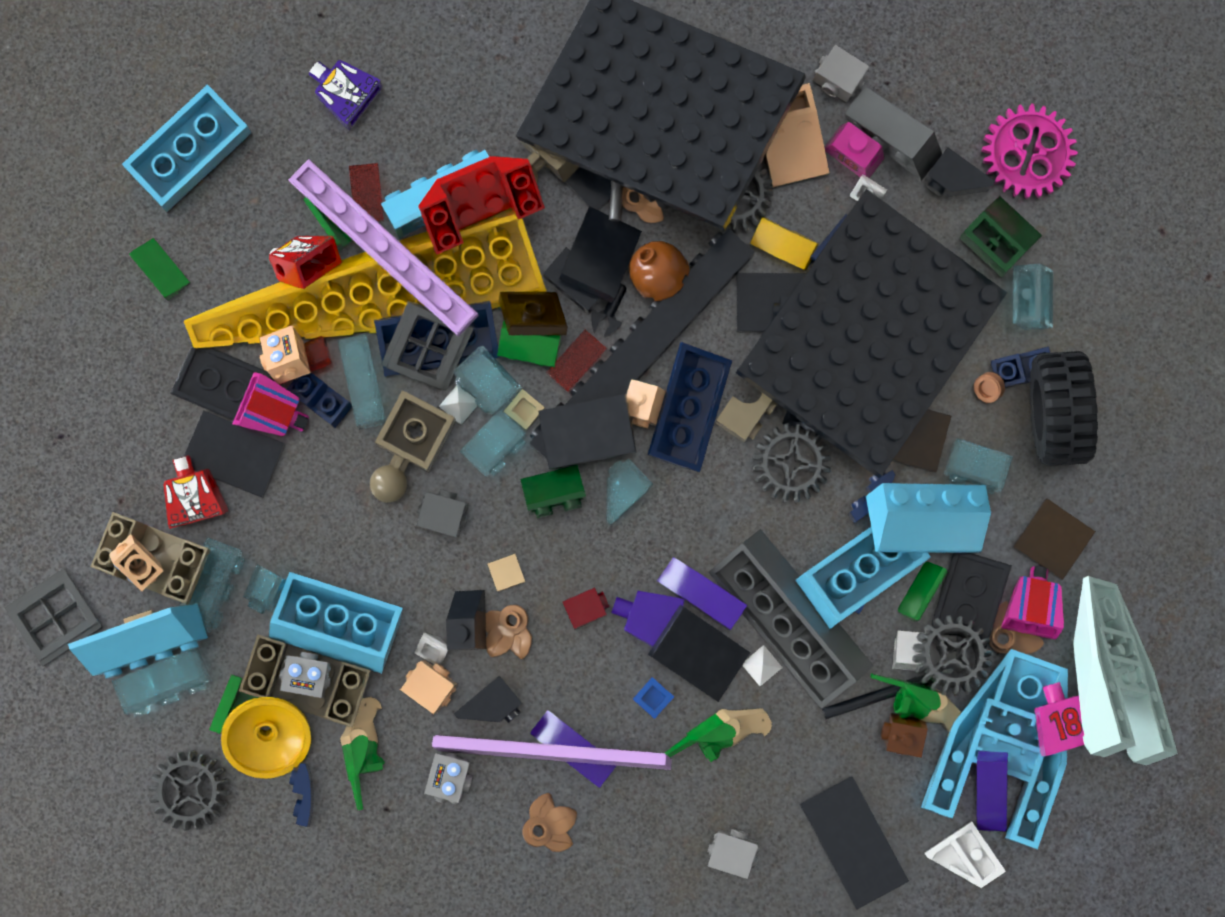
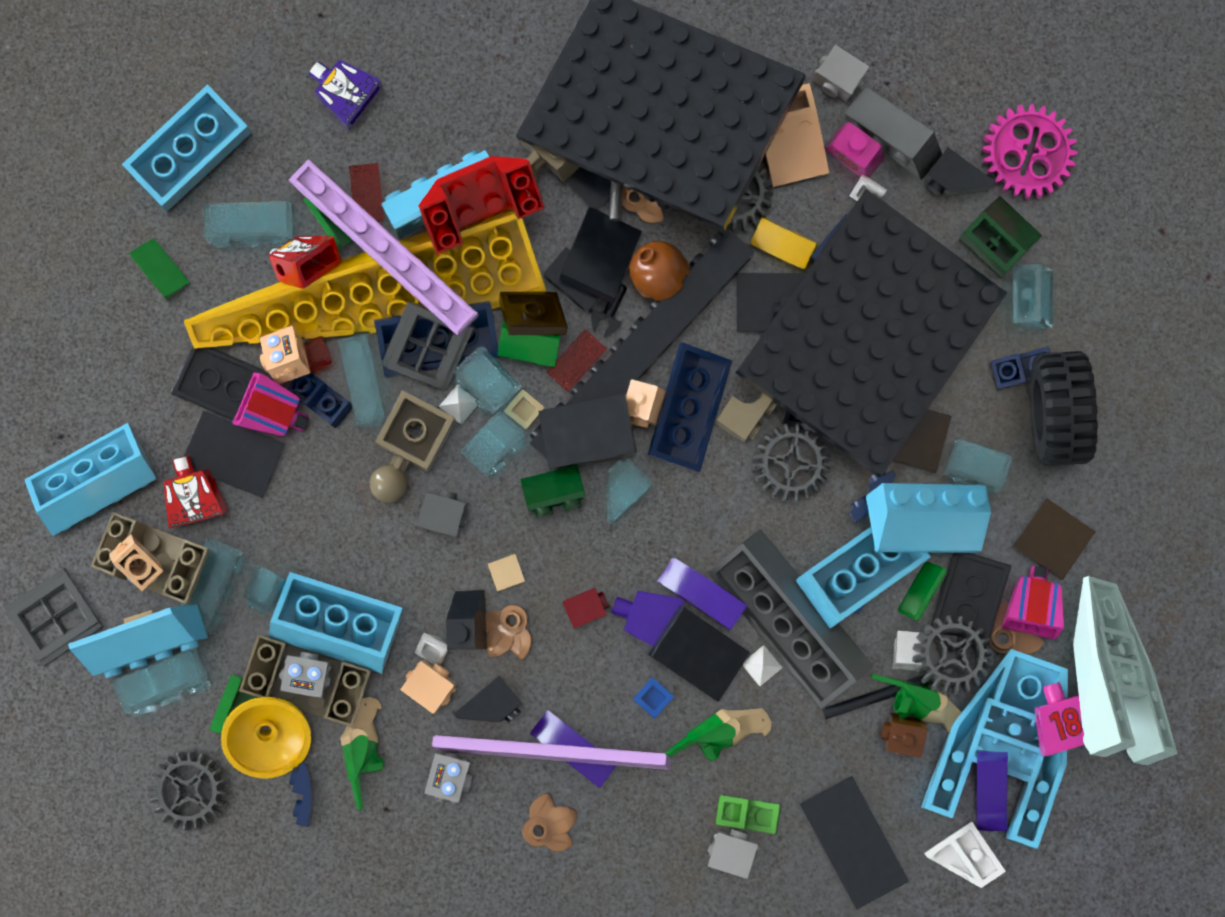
nougat tile [974,372,1005,403] -> none
none -> medium azure slope [25,423,157,536]
none -> clear light blue brick [203,201,295,248]
none -> bright green slope [715,795,782,834]

